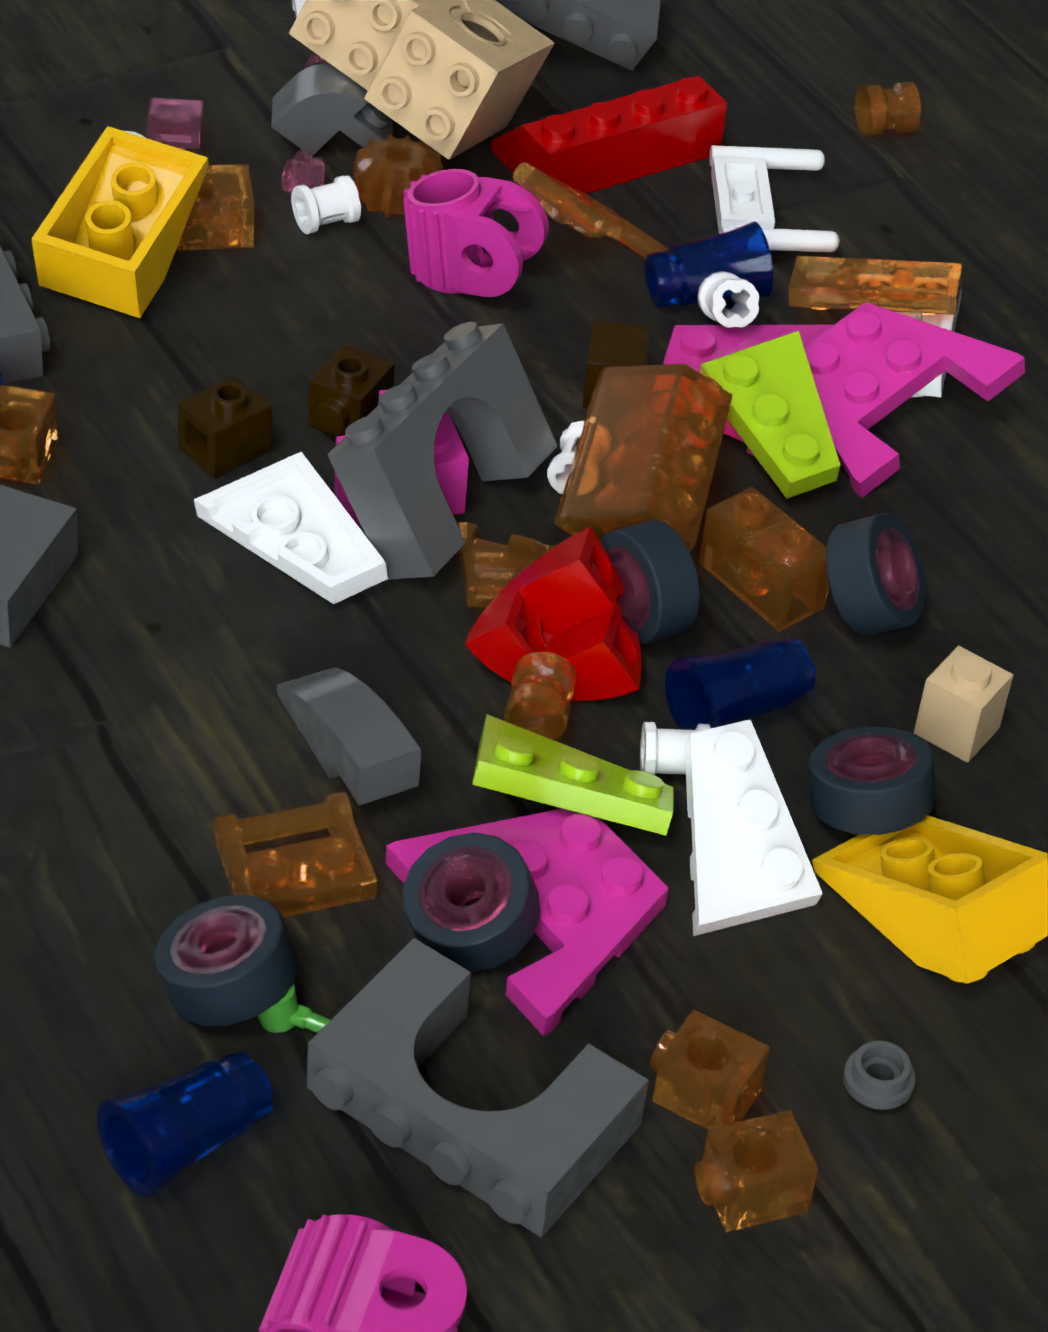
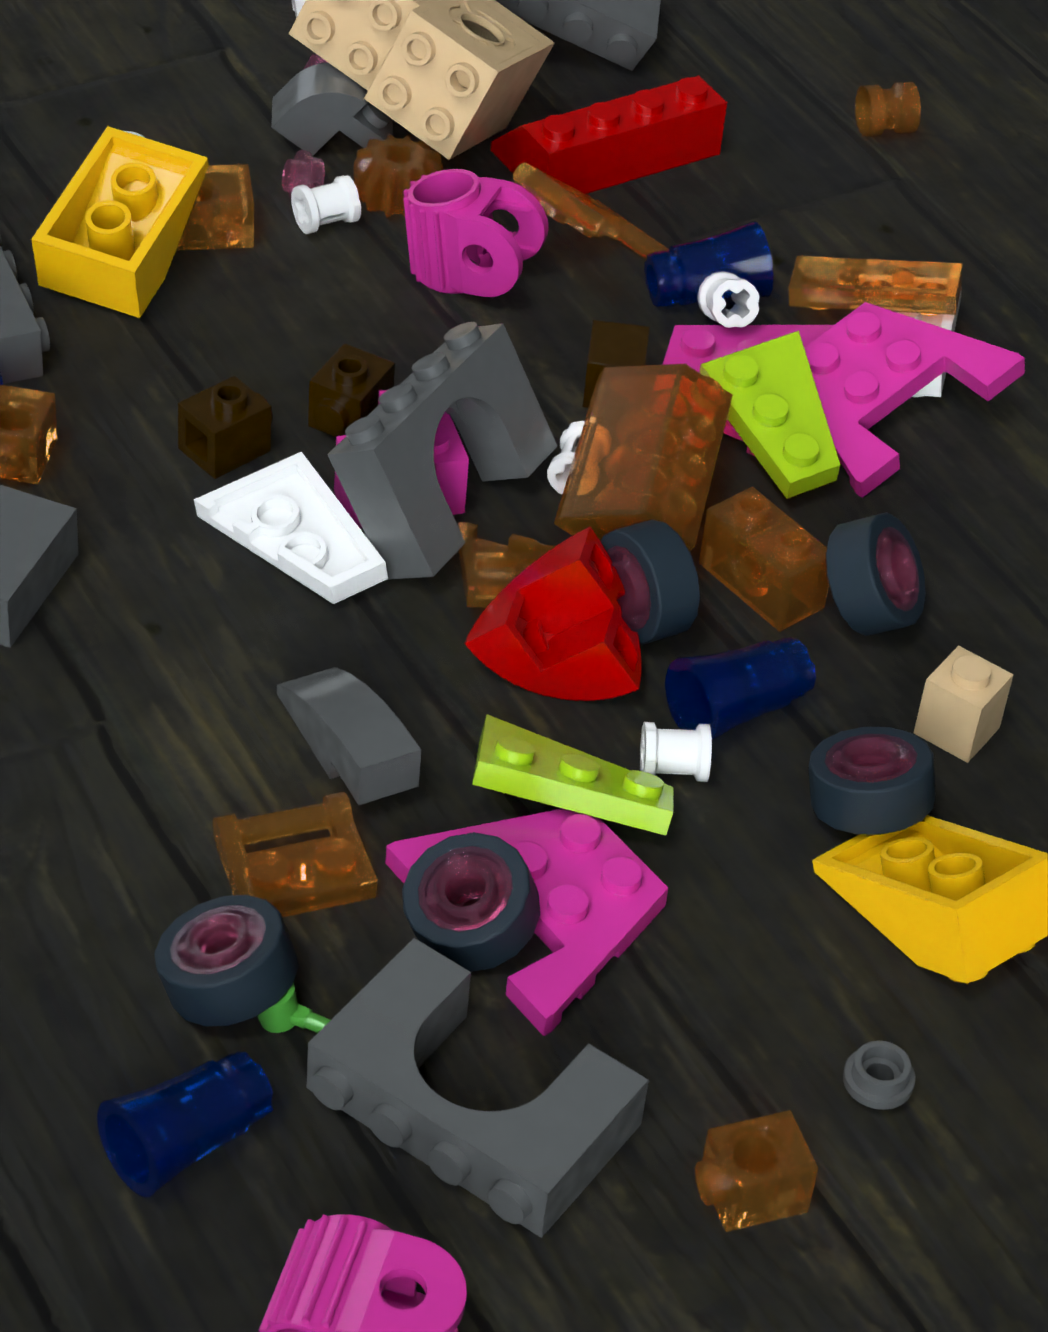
clear pink plate [146,98,203,149] -> none
clear orange wheel [504,652,577,740] -> none
clear orange brick [650,1009,770,1140] -> none
white wing [685,719,823,936] -> none
white plate [710,145,839,253] -> none

